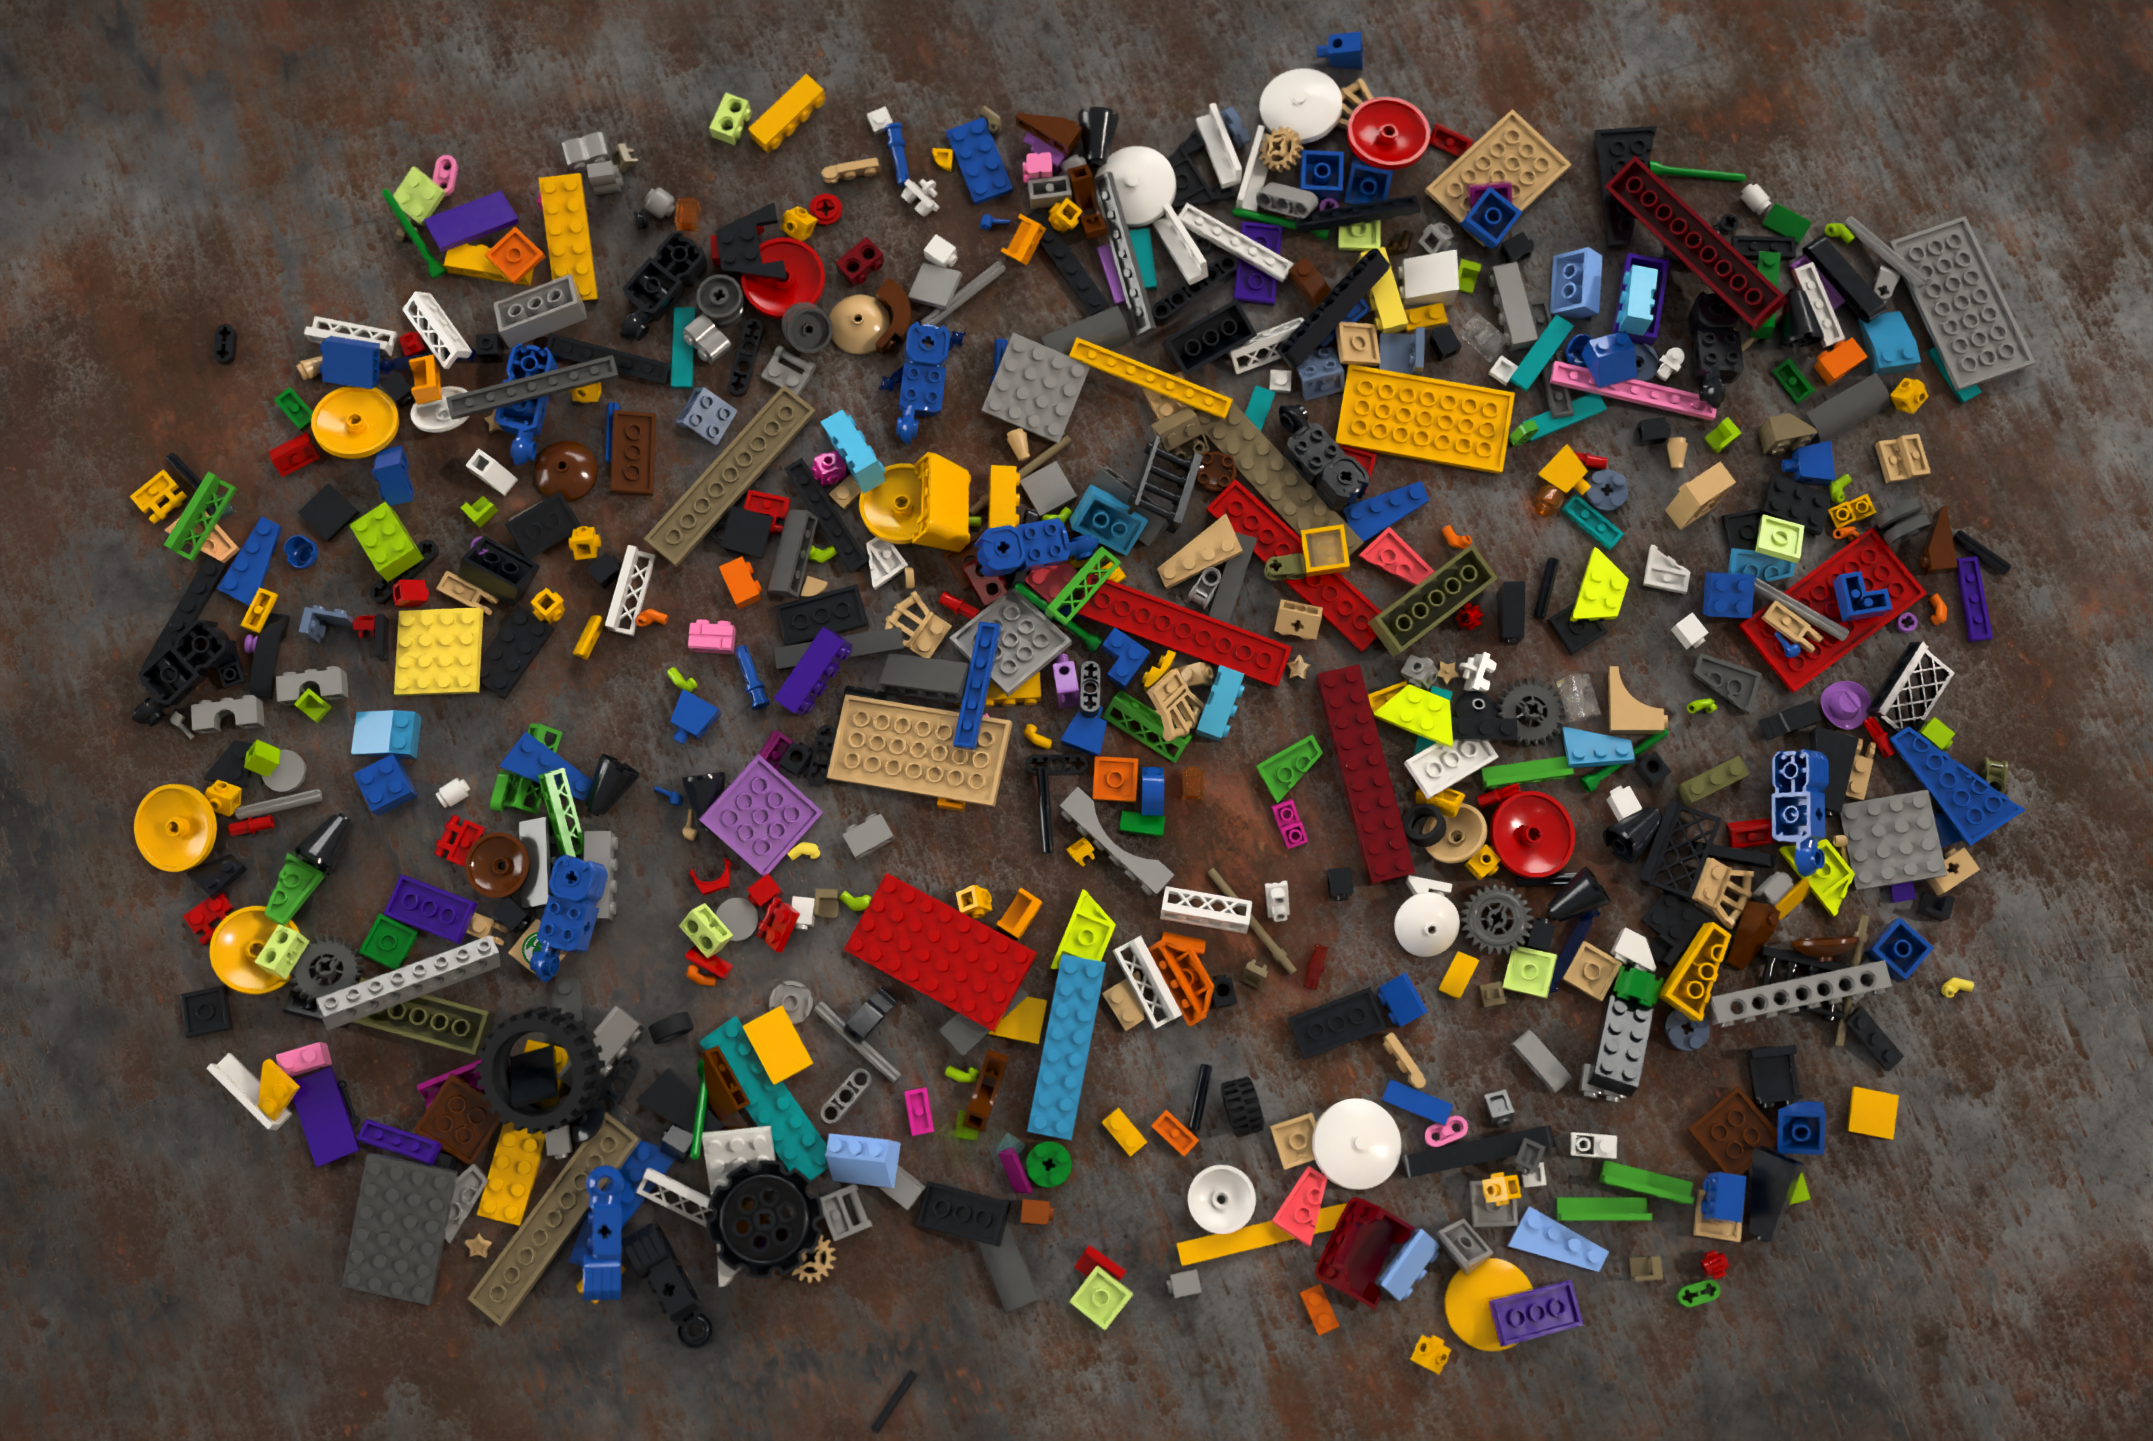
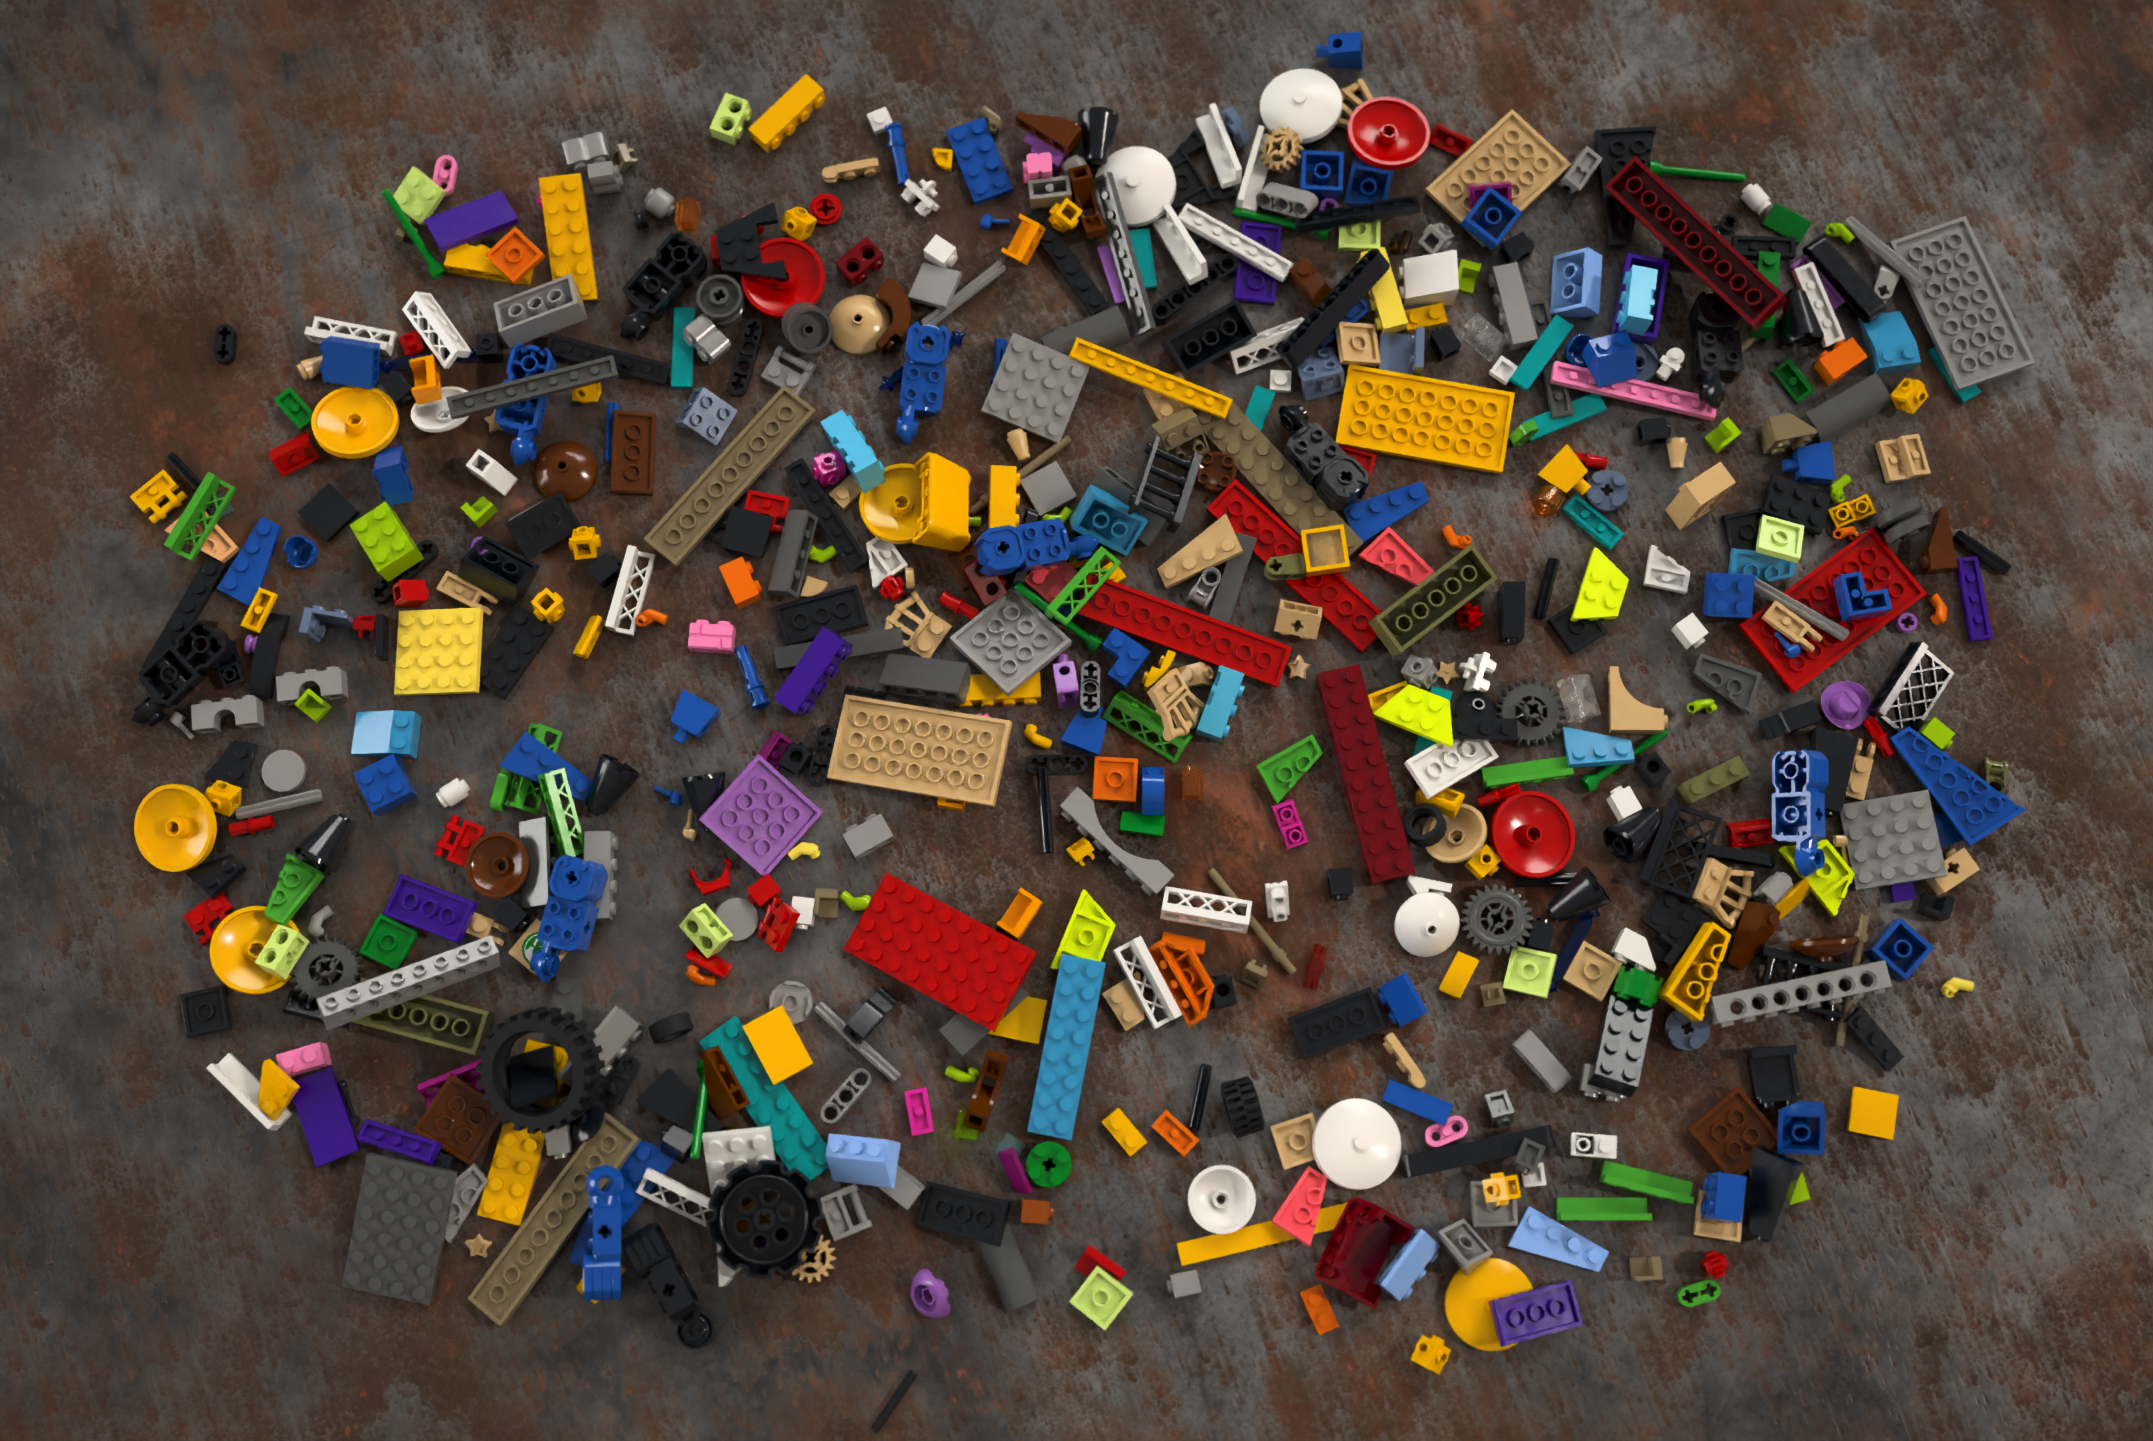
lime panel [244,740,281,777] -> none
lime arm [667,667,698,692] -> none
blue tile [953,622,1002,750] -> none
yellow brick [956,885,992,919] -> none
none -> light grey arm [308,905,334,938]
none -> red gear [879,575,906,602]
none -> medium lavender hat [910,1269,951,1319]
none -> light grey hinge [1557,146,1603,193]

